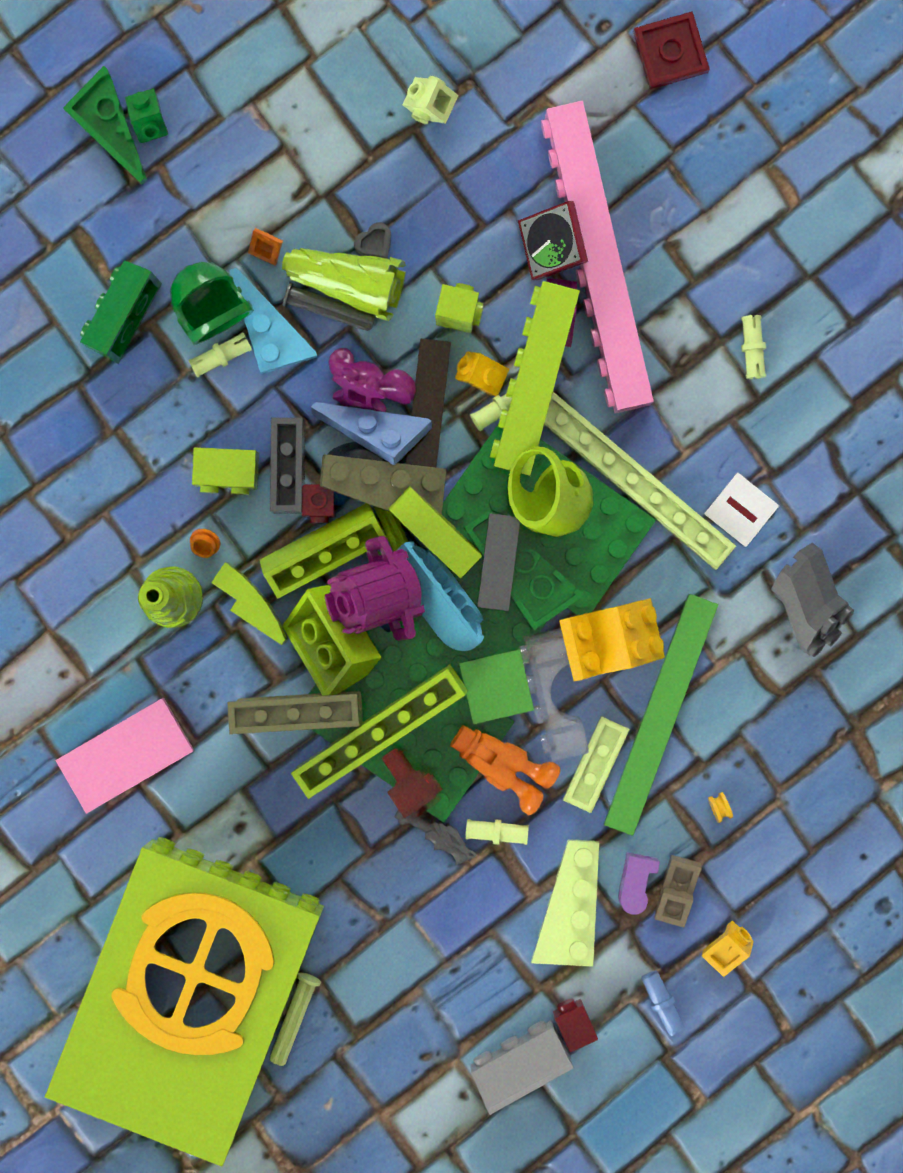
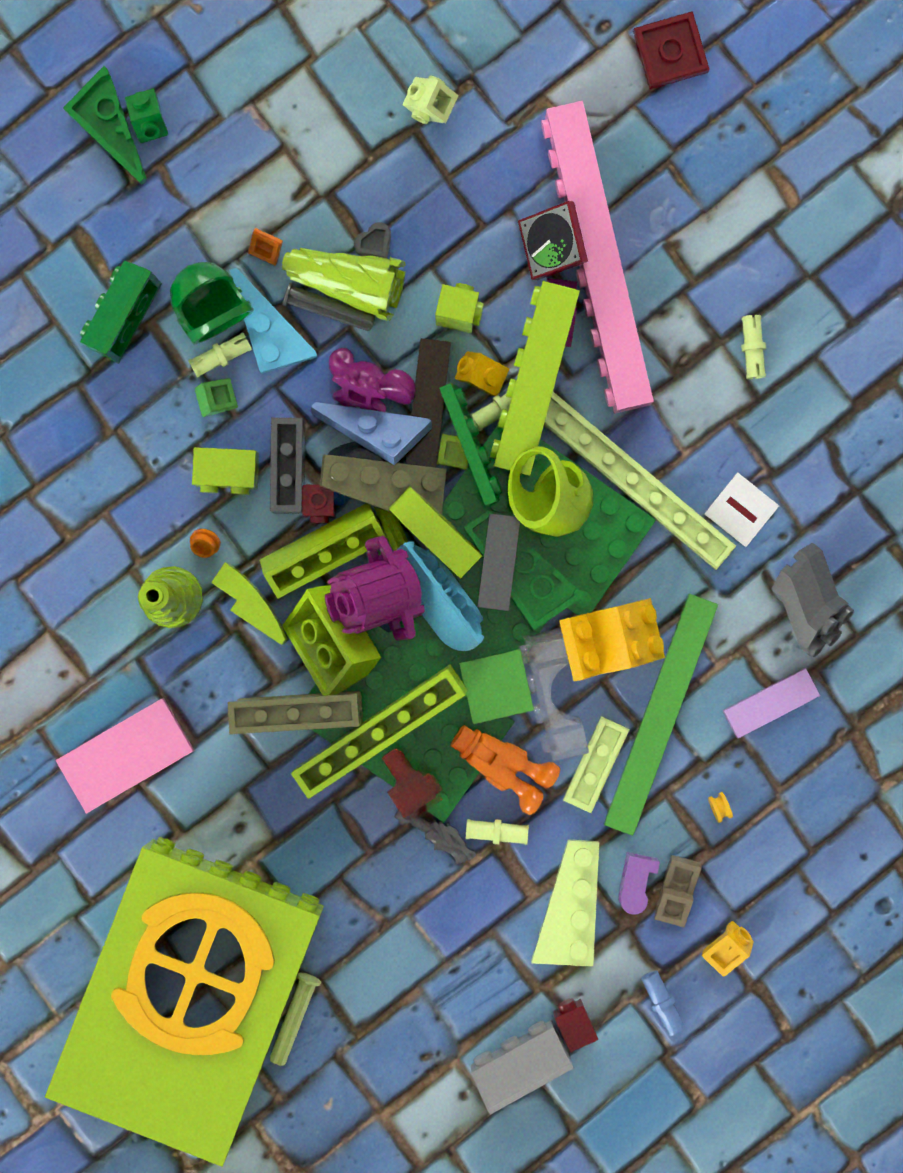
none -> bright green slope [195,378,238,417]
none -> lime tile [437,434,468,470]
none -> green wing [439,383,502,506]
none -> lavender tile [722,668,820,738]

